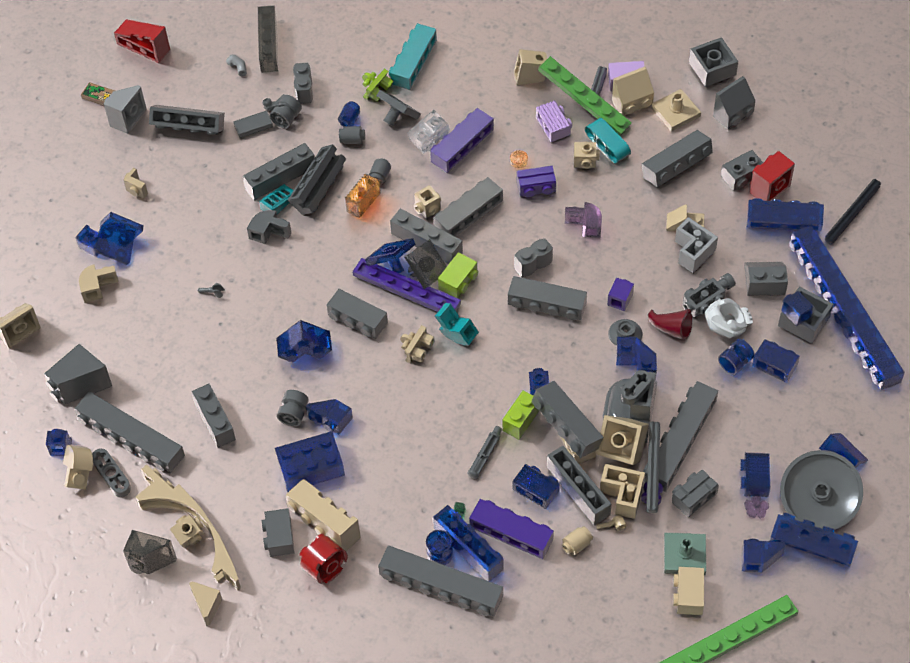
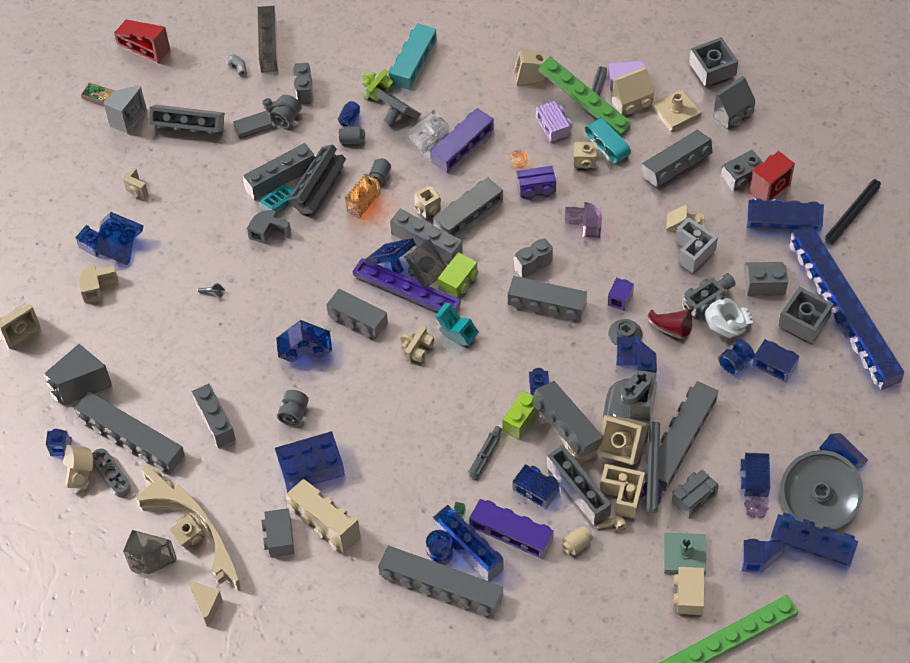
red brick [299,534,348,584] -> none
clear blue slope [306,399,353,435] -> none
clear blue brick [781,291,814,326] -> none

